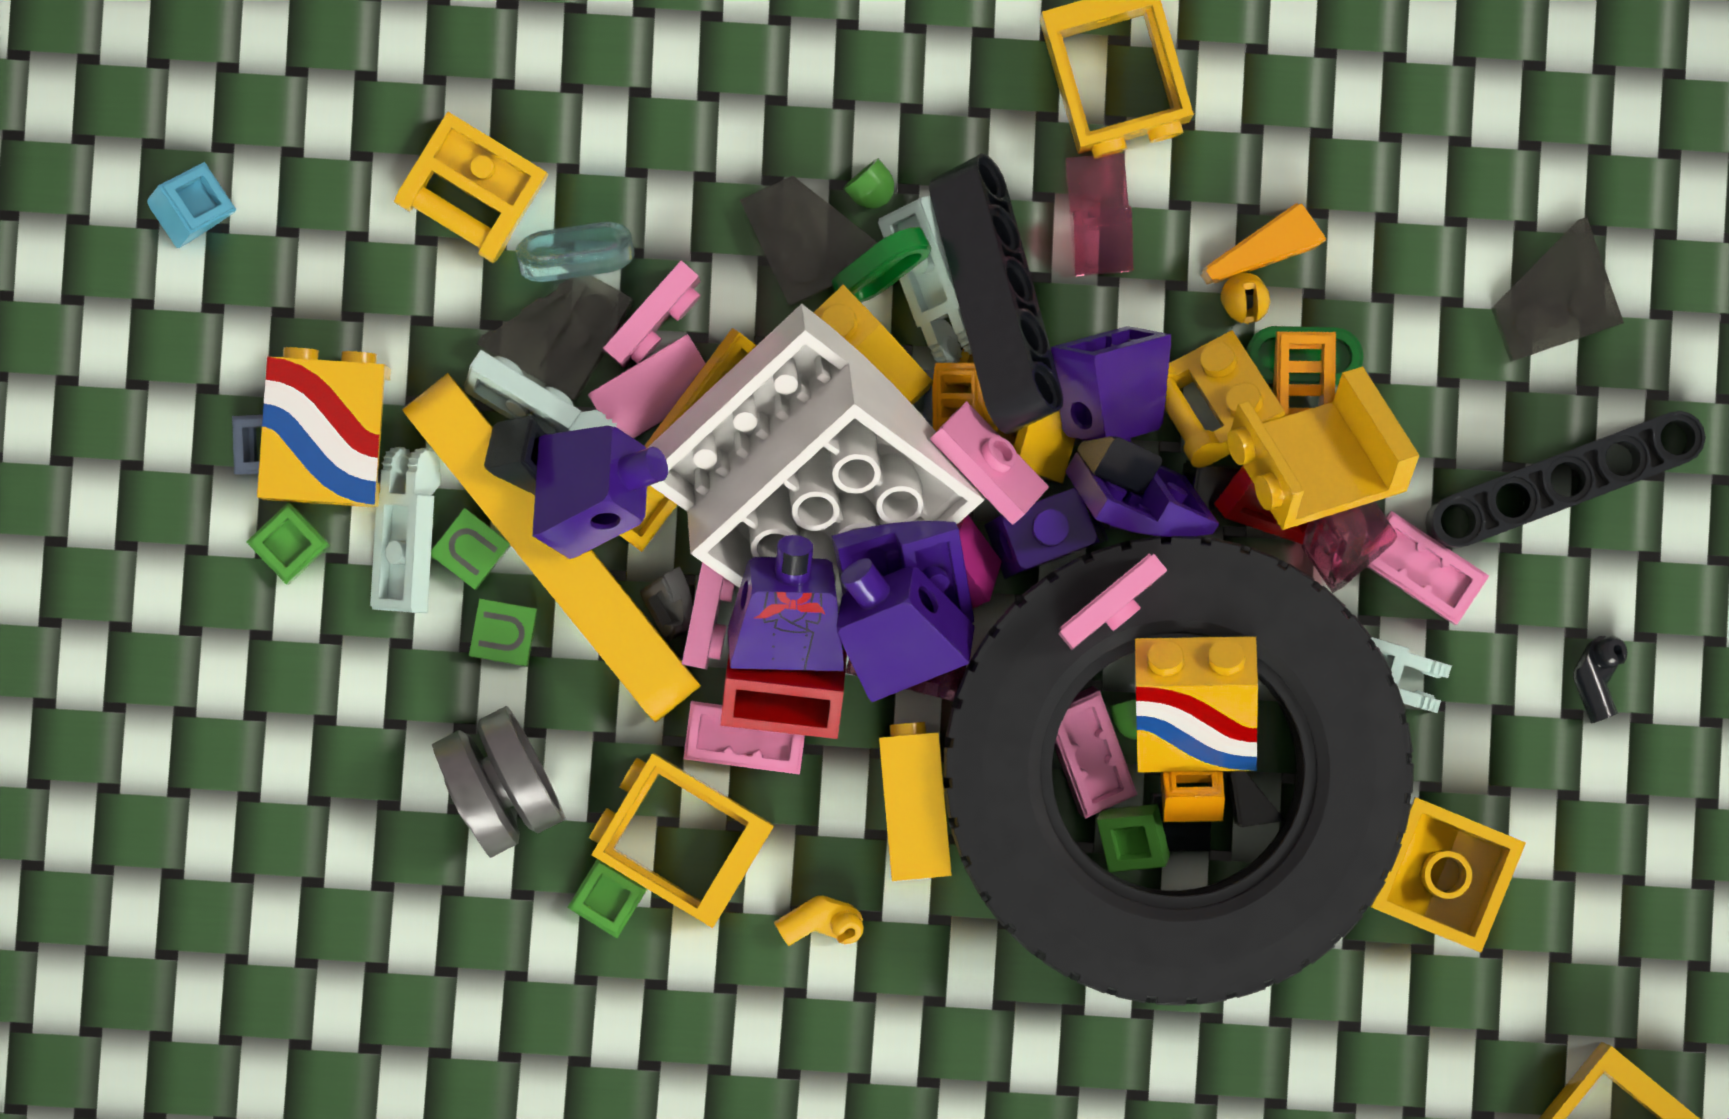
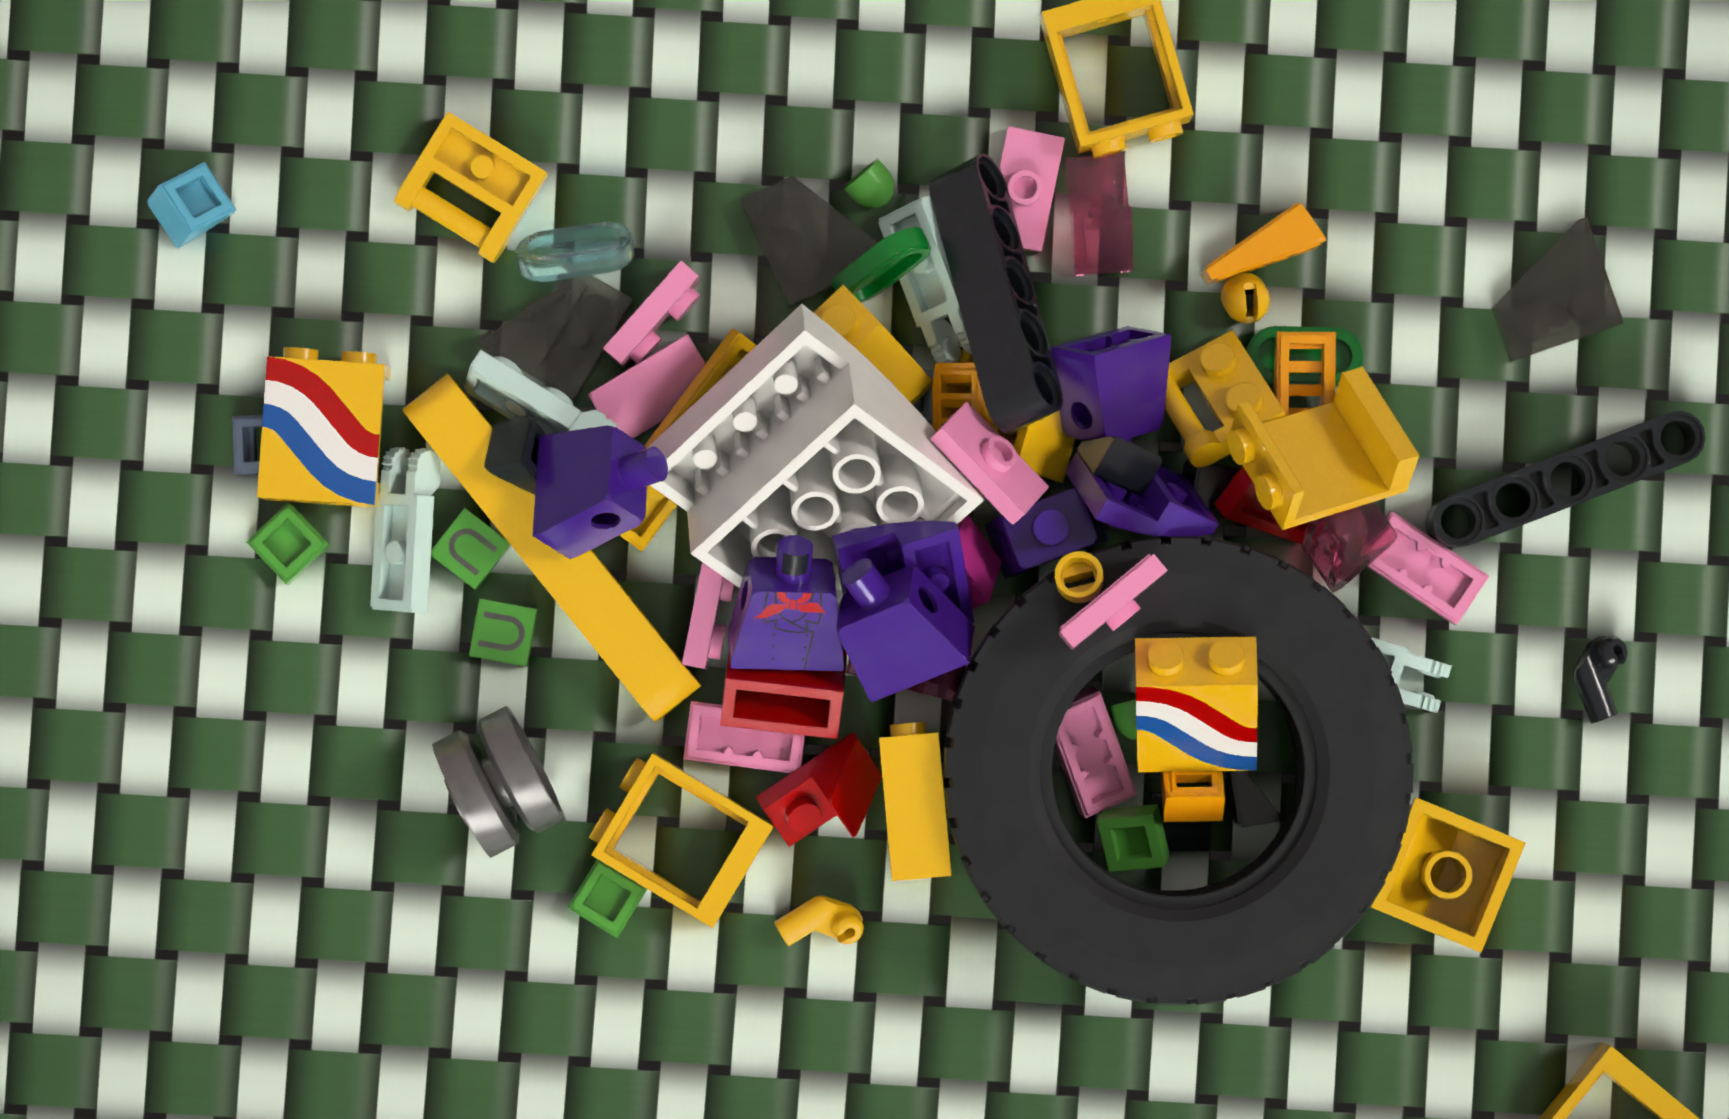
dark grey tile [640,566,693,642] -> none
none -> red slope [756,732,882,847]
none -> bright pink plate [999,126,1065,254]
none -> yellow hinge [1055,551,1104,603]

